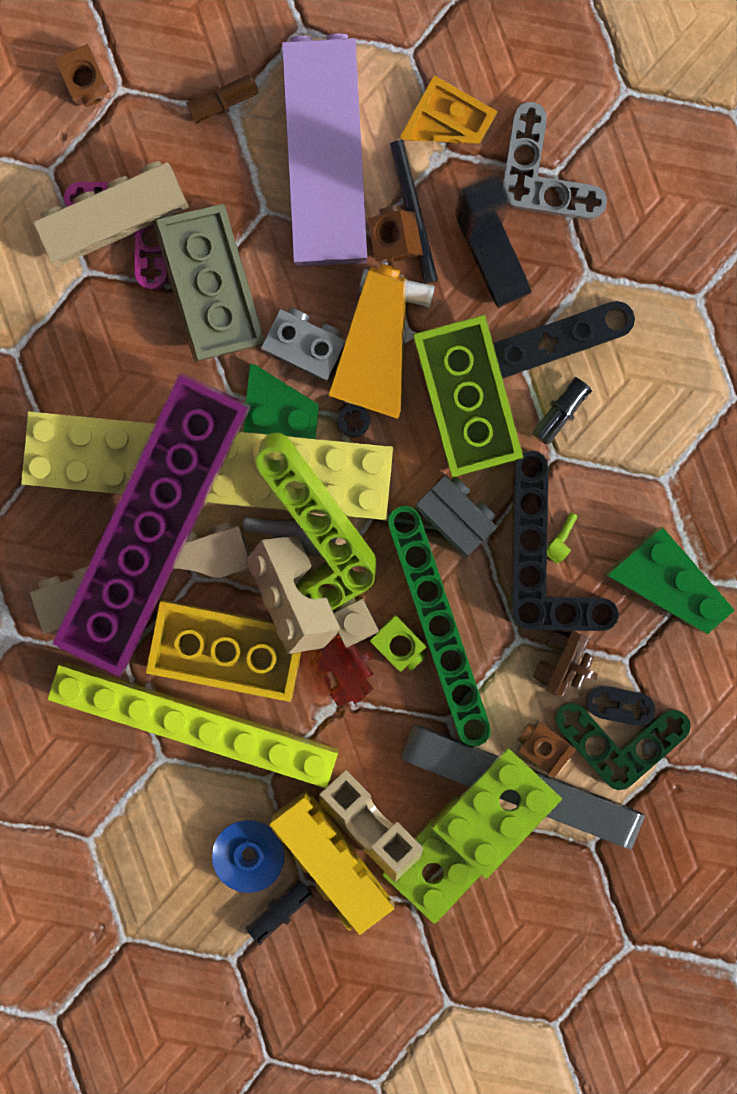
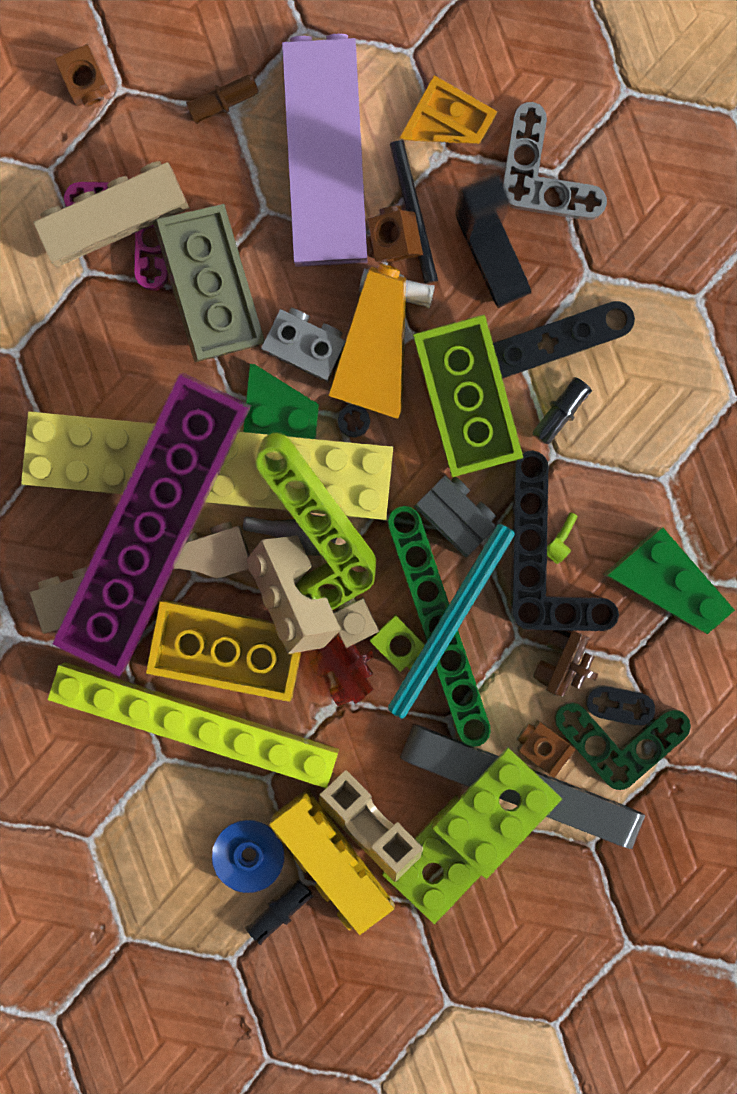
none -> teal axle [388,524,514,719]

